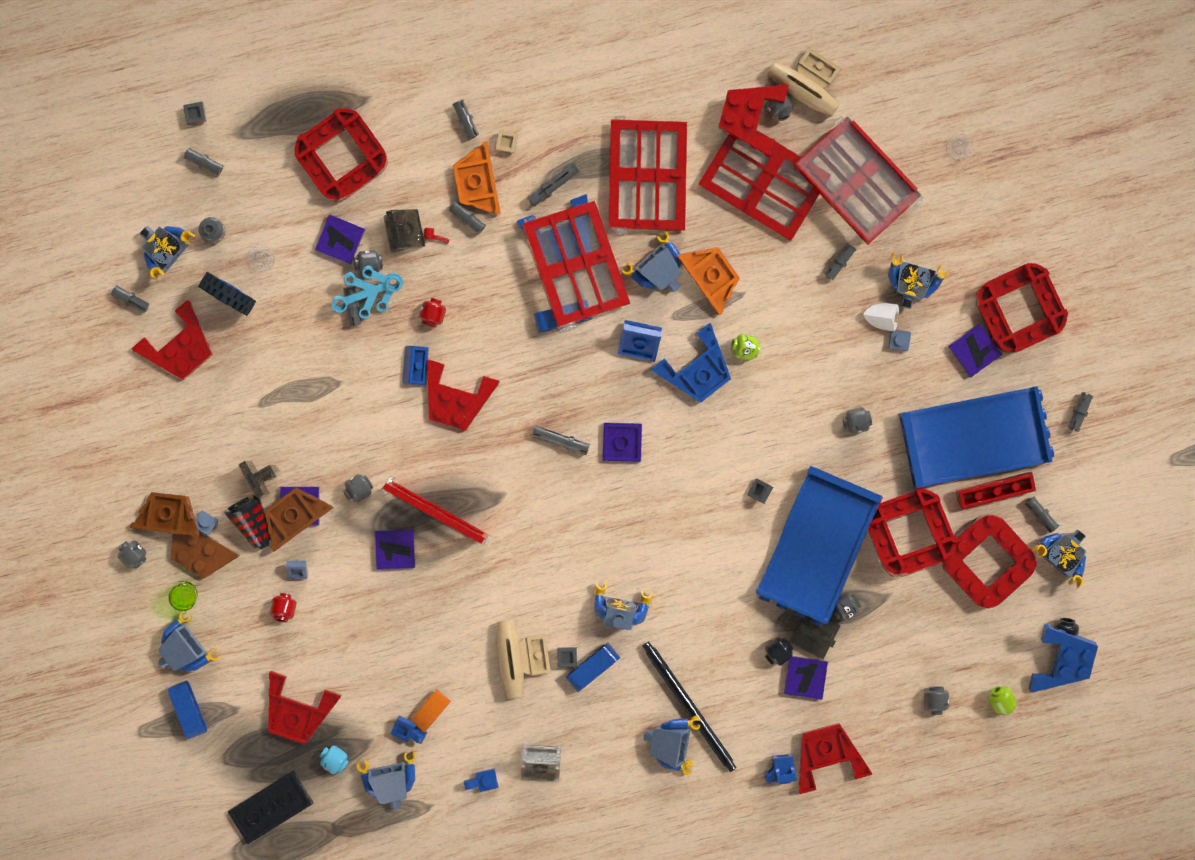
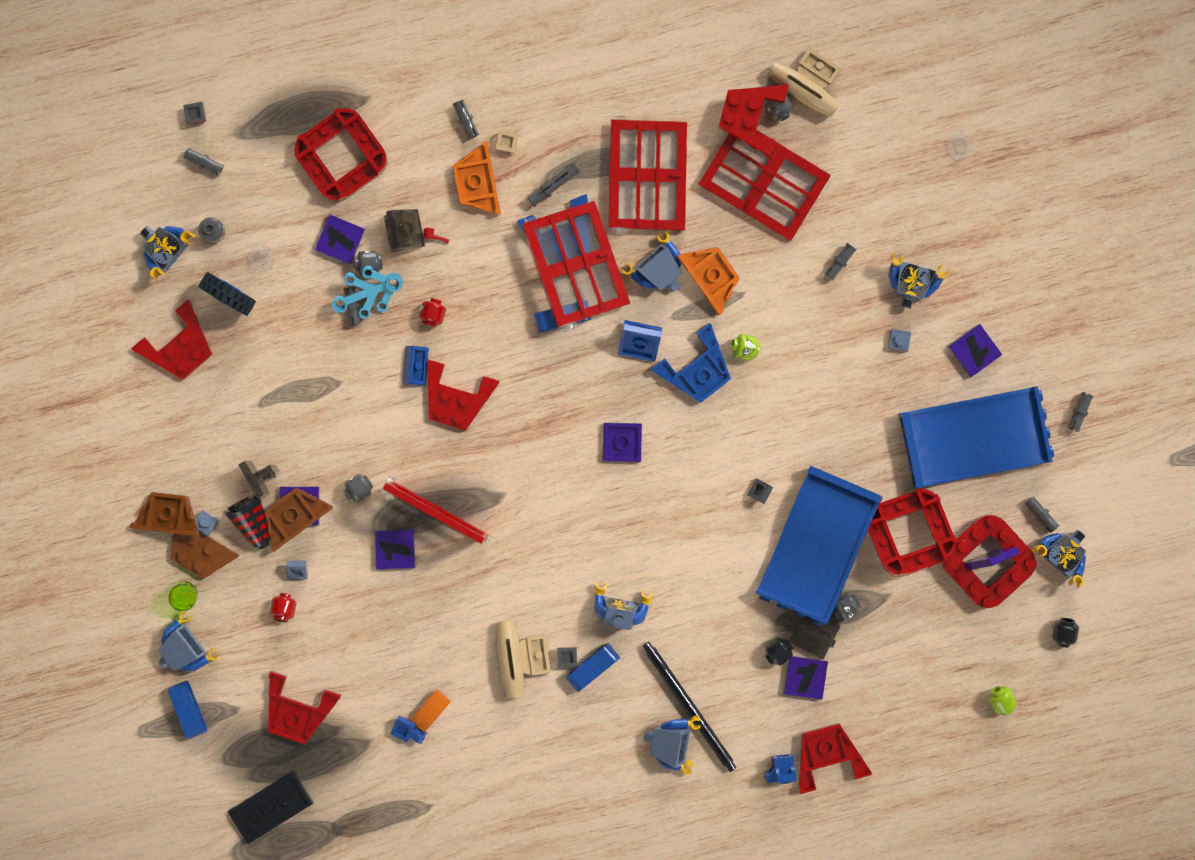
dark grey axle [111,285,149,313] -> none
dark grey head [117,541,147,569] -> none
medium azure head [319,745,349,774] -> none
sand blue torso [357,752,416,810] -> none
dark grey pin [449,201,486,234] -> none
blue plate [464,768,499,792] -> none
clear smoke bracket [521,745,561,782] -> none
dark grey pin [532,425,590,455] -> none
clear door [793,116,926,245] -> none
dark grey head [843,407,872,434] -> none
white brick [863,303,899,332] -> none
dark grey head [924,686,949,715] -> none
red brick [956,472,1036,509] -> none
red plate [976,263,1068,353] -> none
blue wing [1029,624,1098,692] -> none
none -> dark purple tile [965,547,1020,570]

